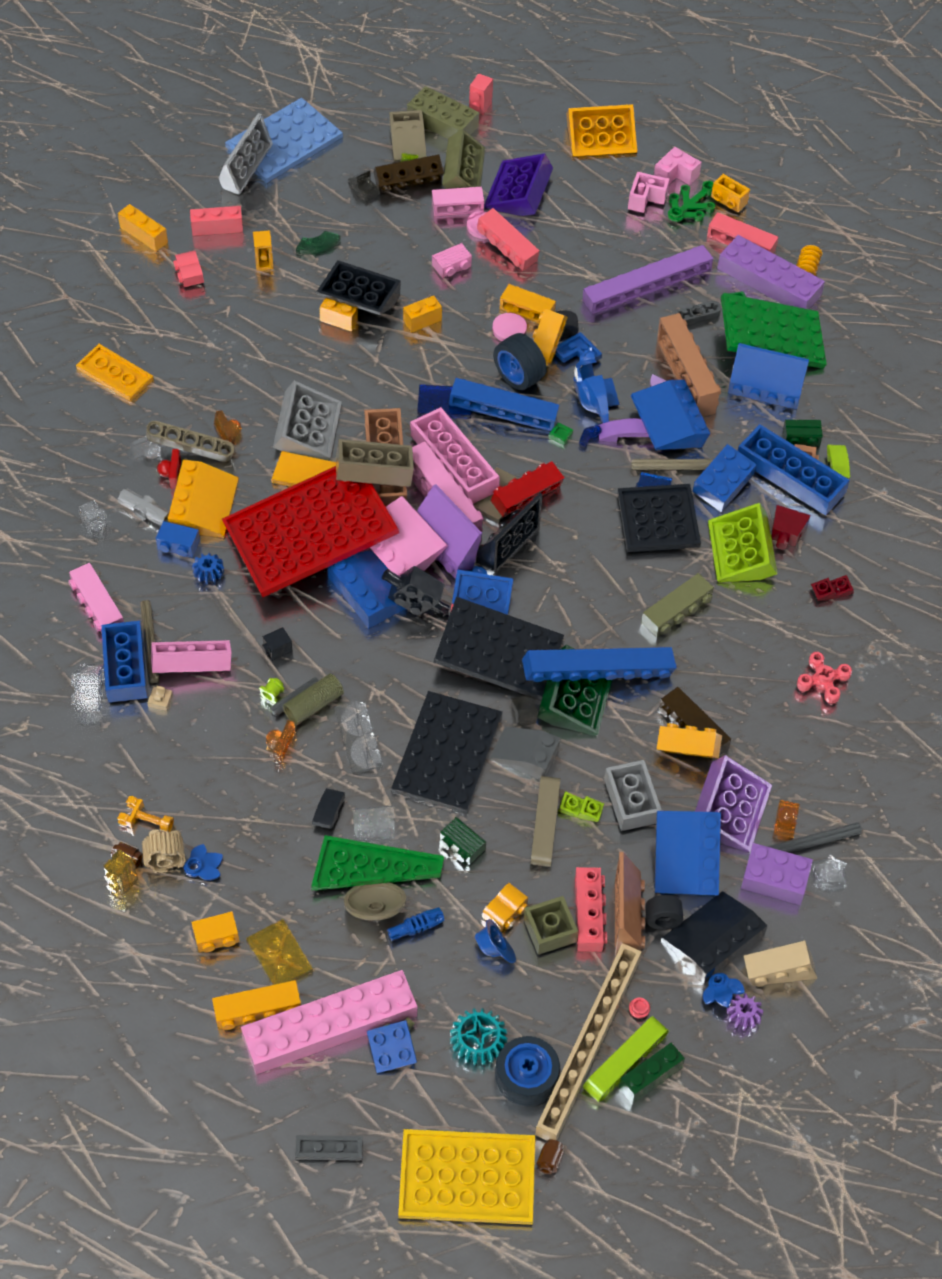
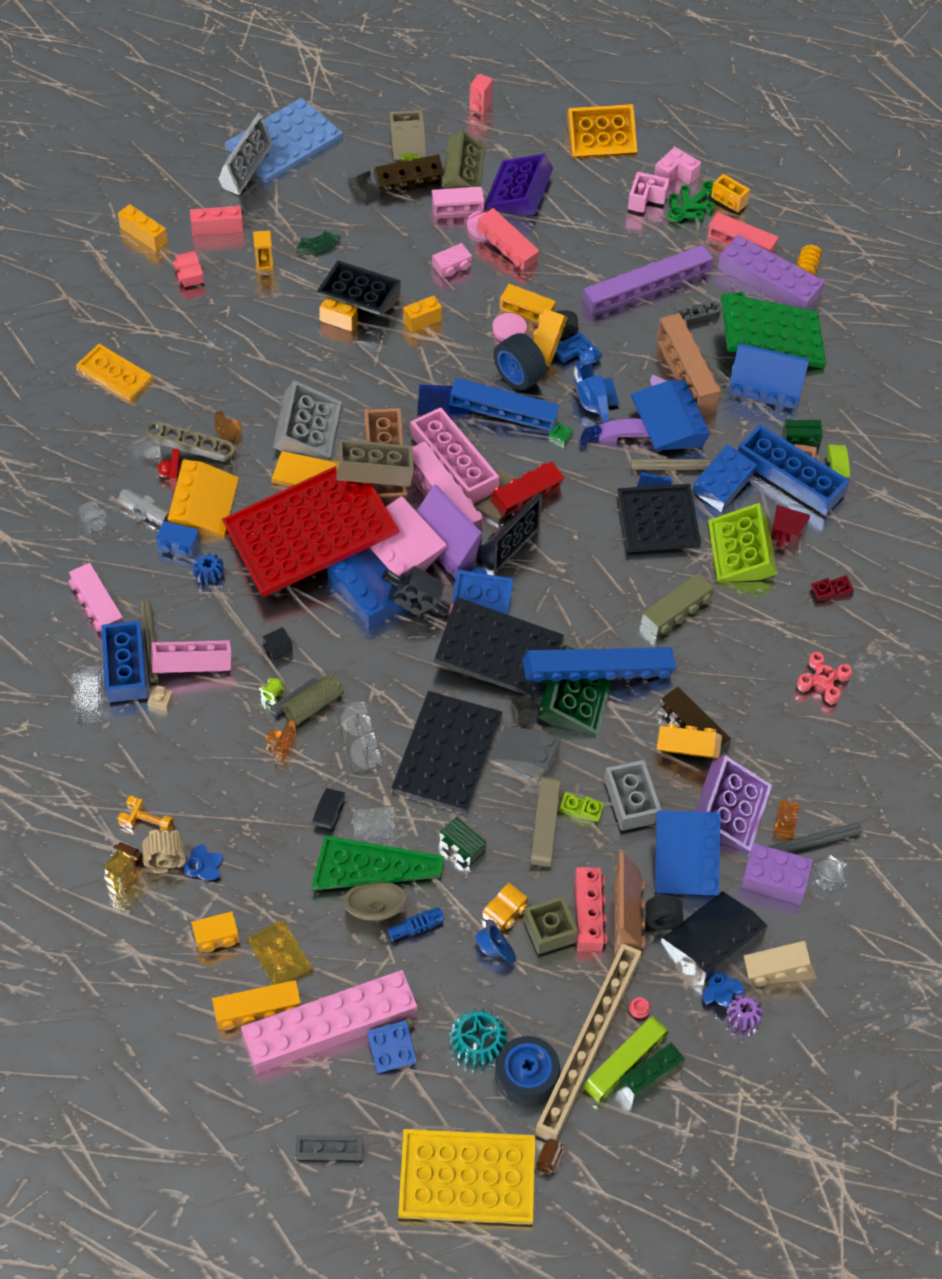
olive brick [407,86,479,139] -> none

